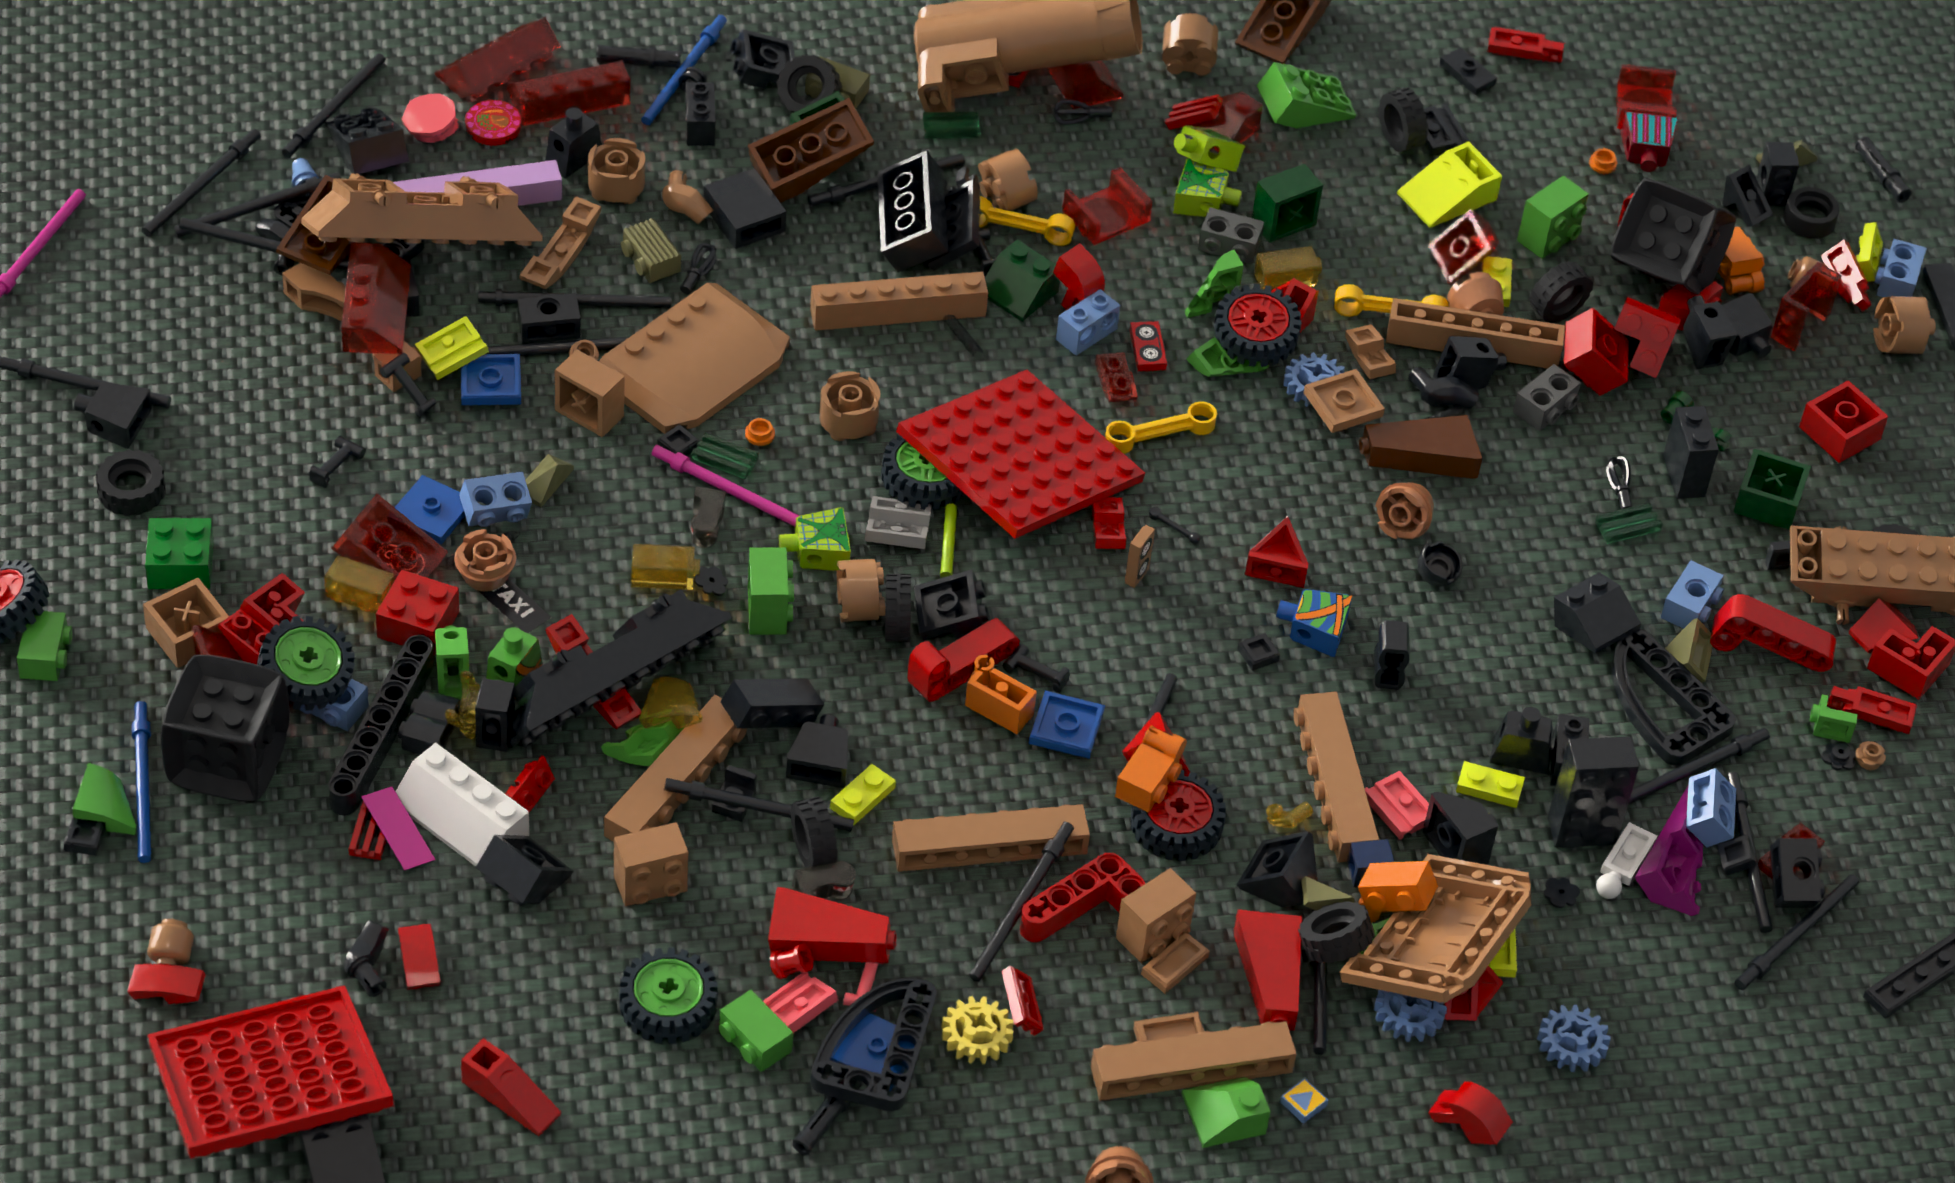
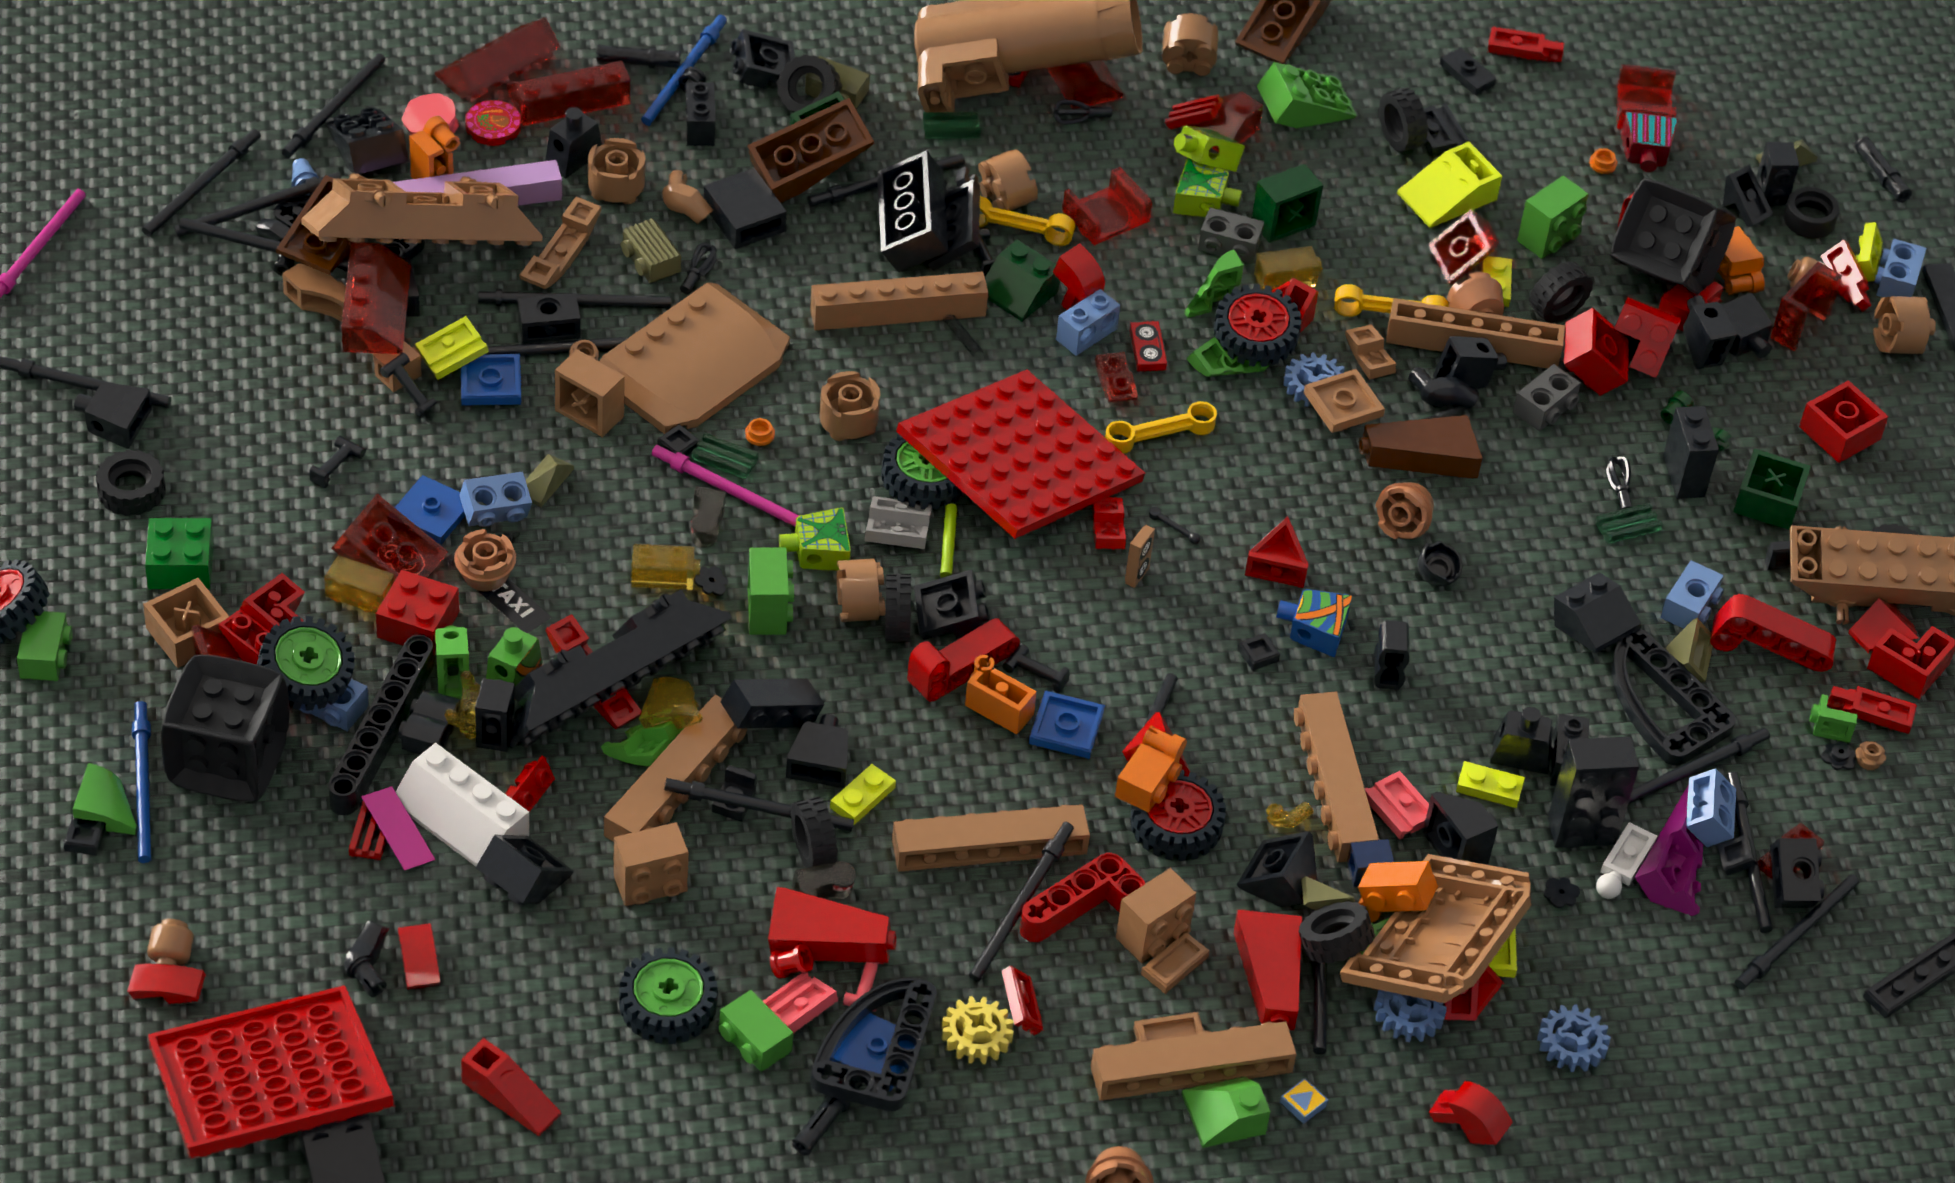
none -> orange hinge [409,115,460,179]

